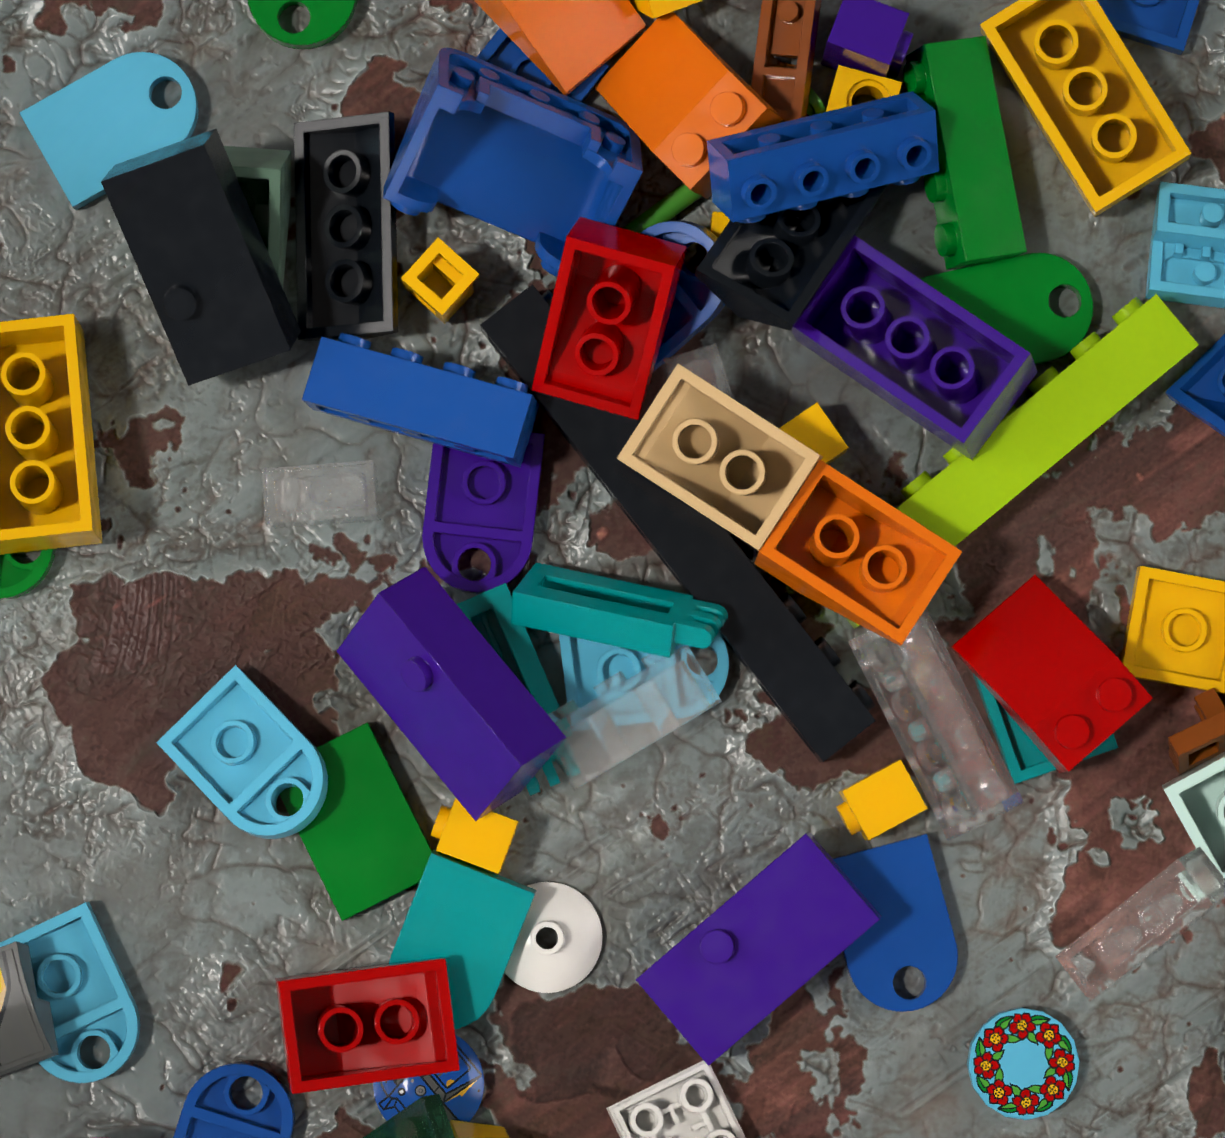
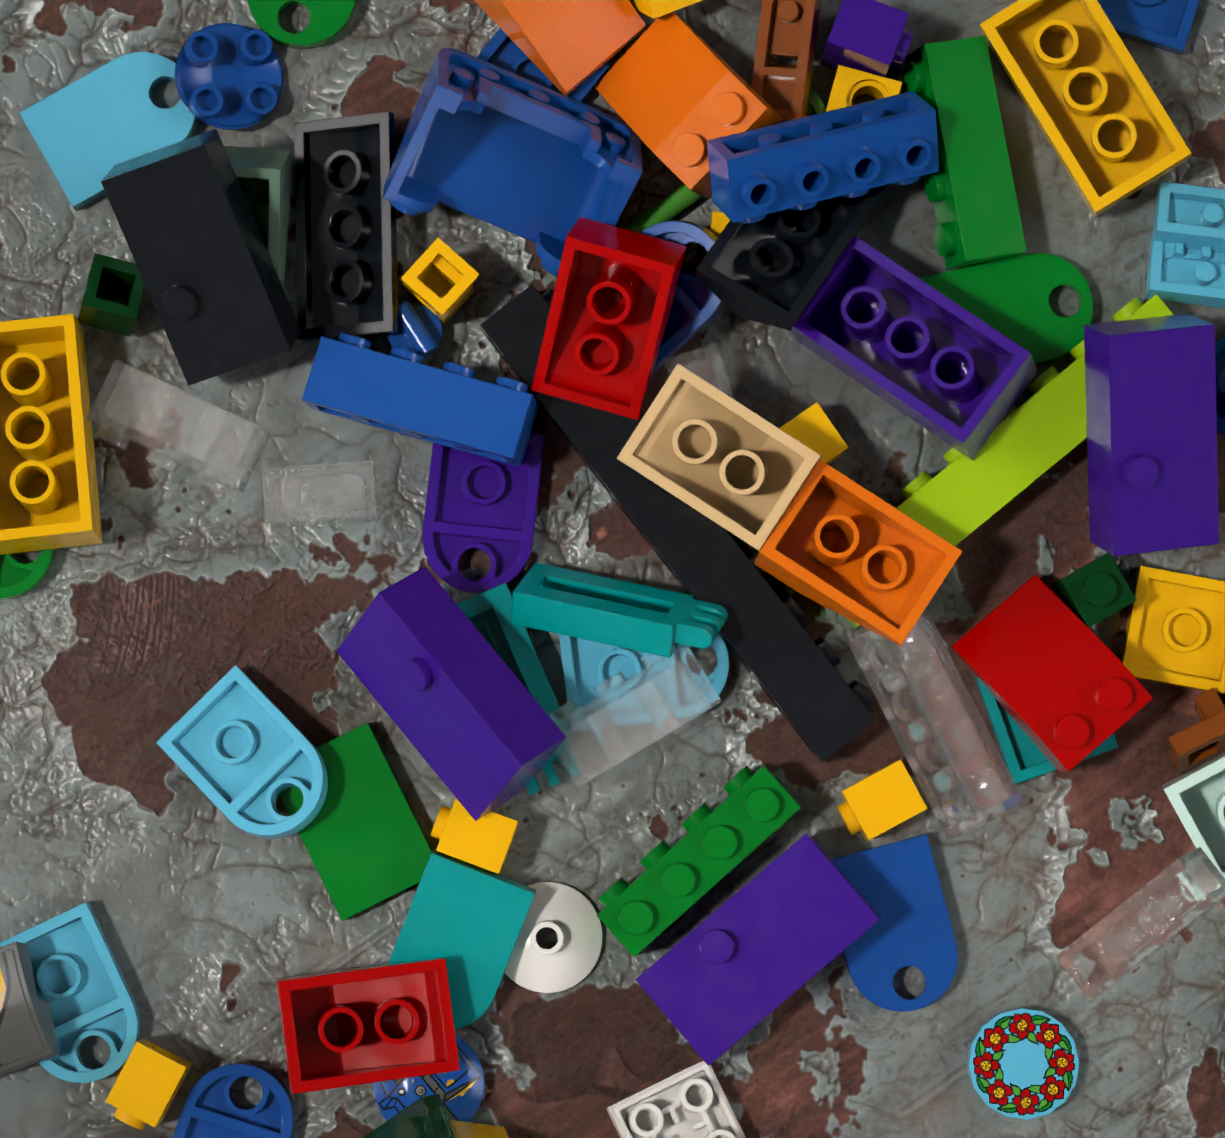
none -> dark green brick [77,253,145,337]
none -> clear brick [87,359,270,497]
none -> yellow brick [105,1038,192,1130]
none -> blue dish [175,23,283,130]
none -> blue plate [388,301,443,359]
none -> green brick [597,765,801,957]
none -> dark green brick [1053,553,1137,628]
none -> dark purple brick [1084,314,1219,556]

